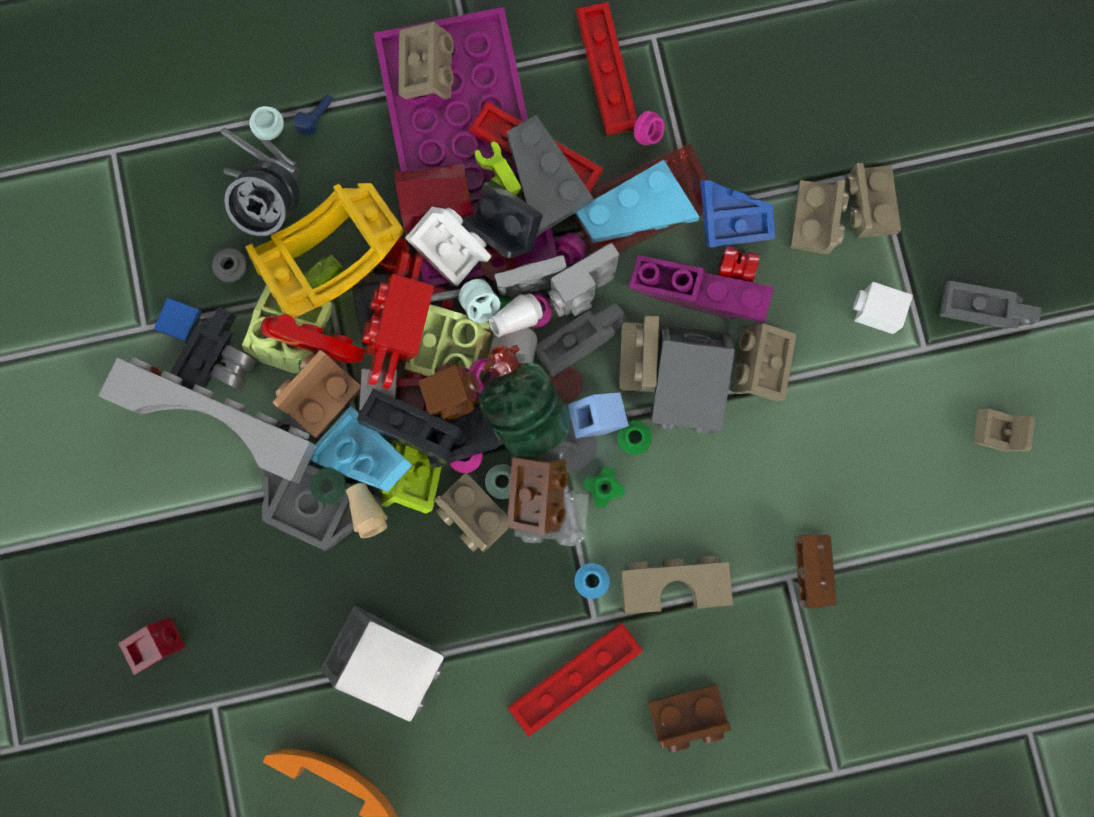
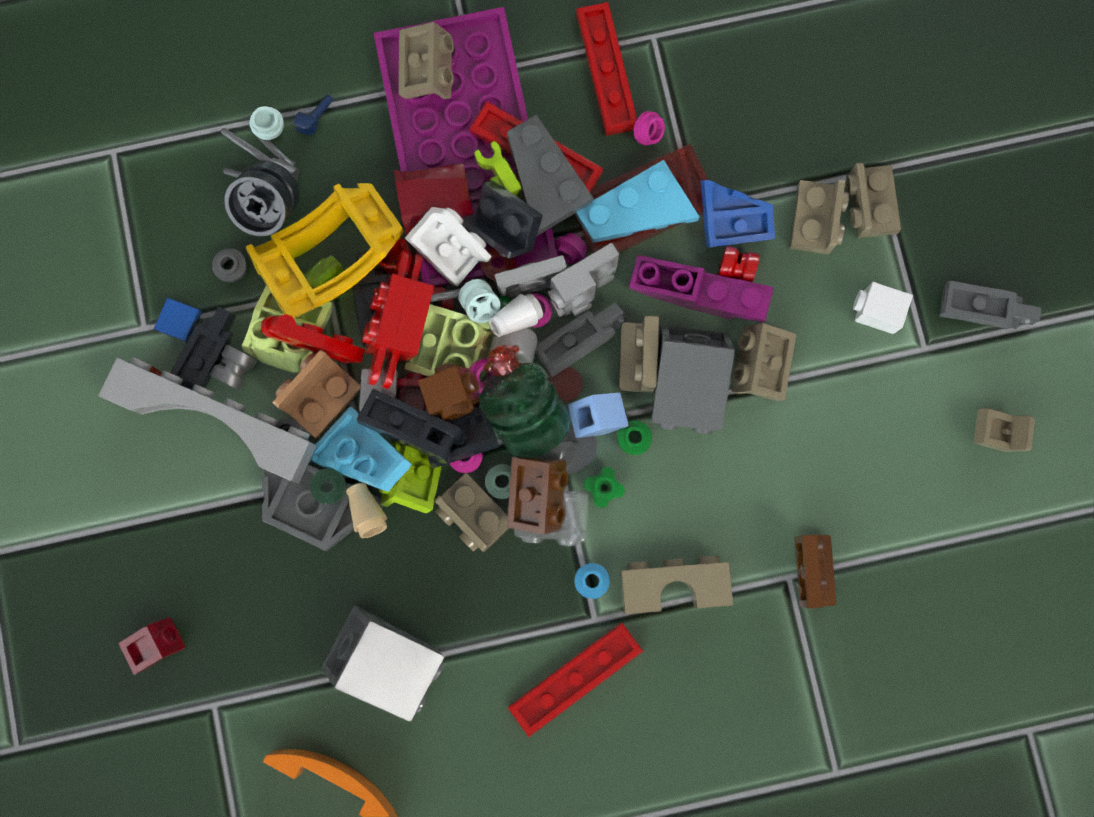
reddish brown bracket [648,684,731,752] -> none

